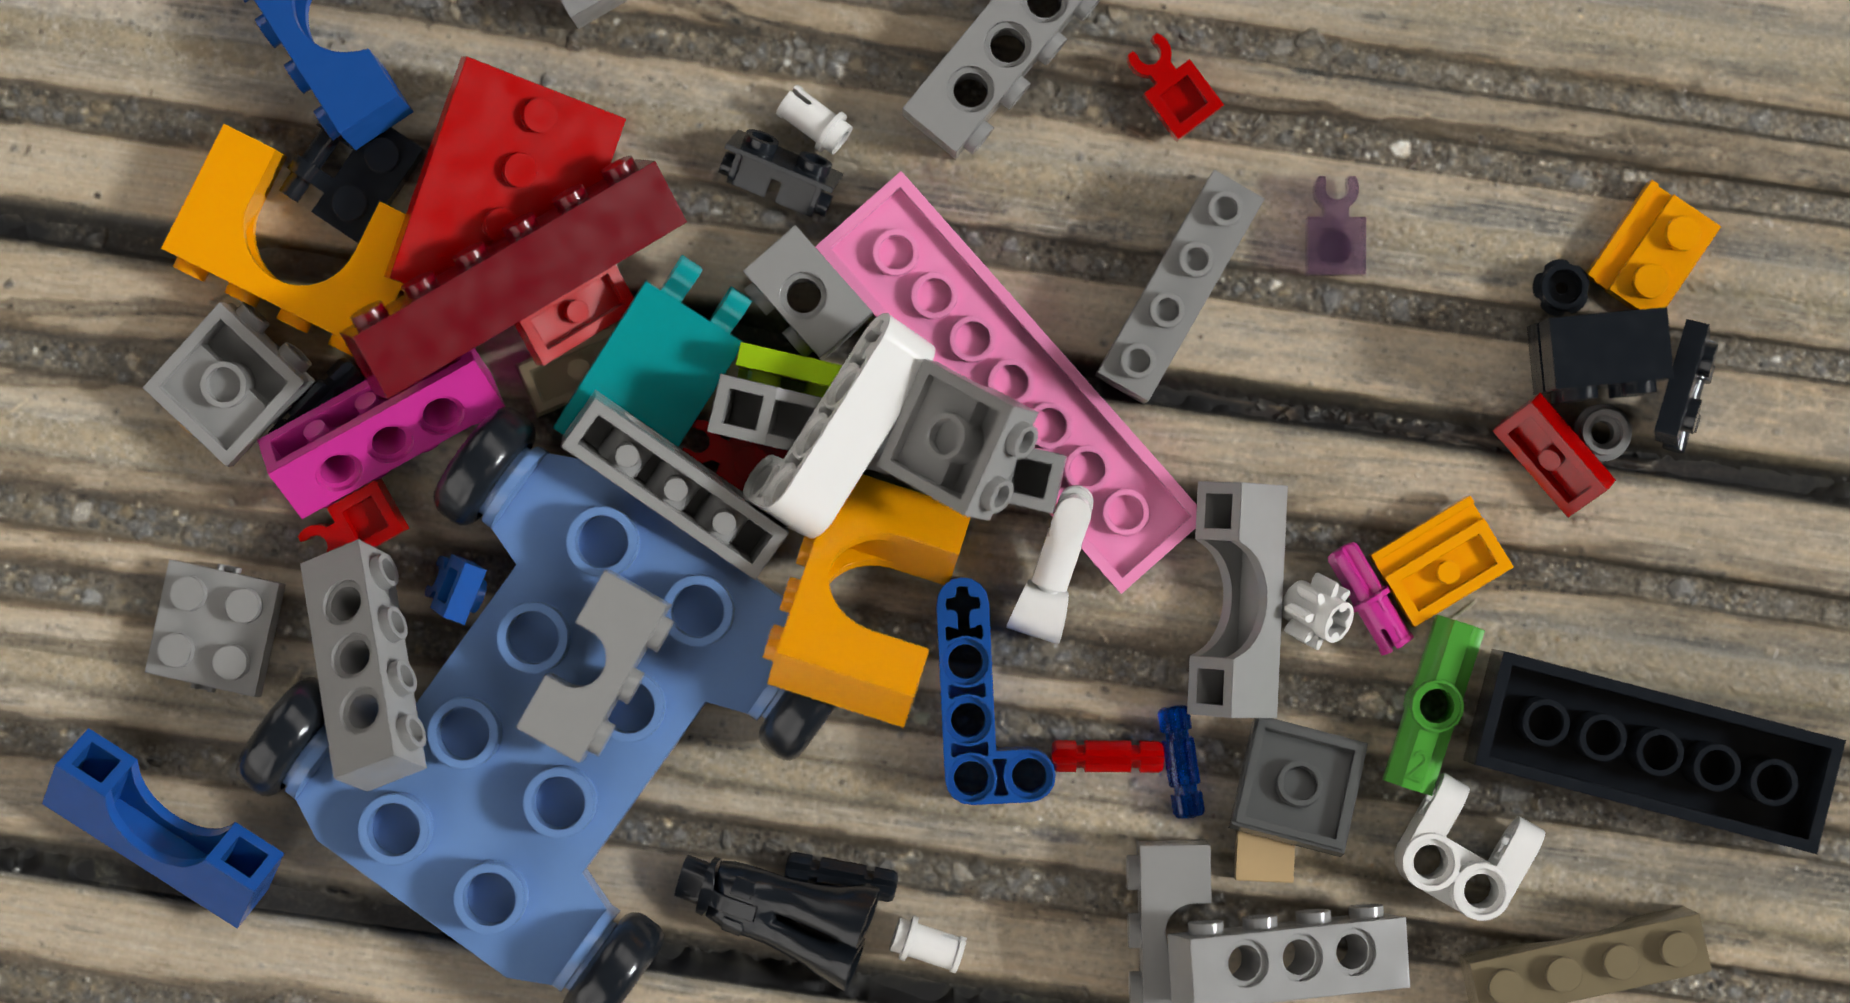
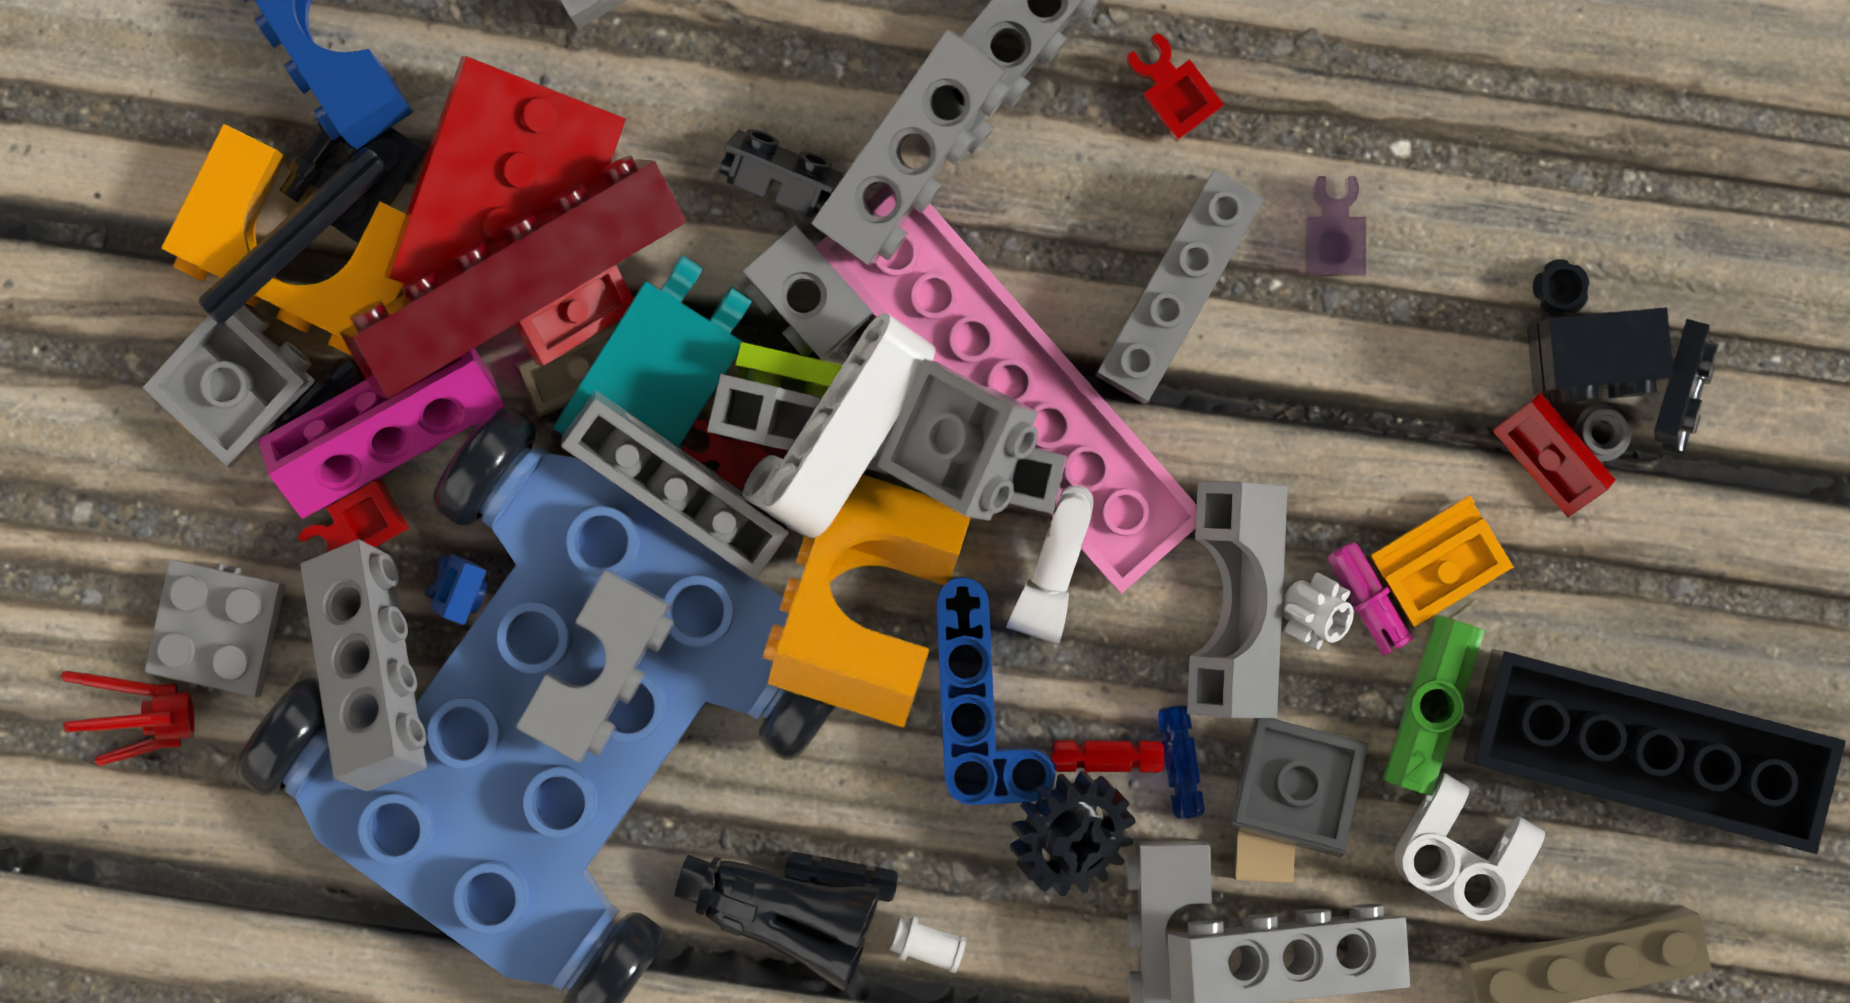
blue arch [42,728,285,929] -> none
white pin [776,85,853,155] -> none
light orange plate [1586,180,1722,310] -> none
none -> red plant [61,671,195,766]
none -> black axle [199,147,387,324]
none -> light grey brick [811,29,1010,265]
none -> black gear [1010,771,1136,896]

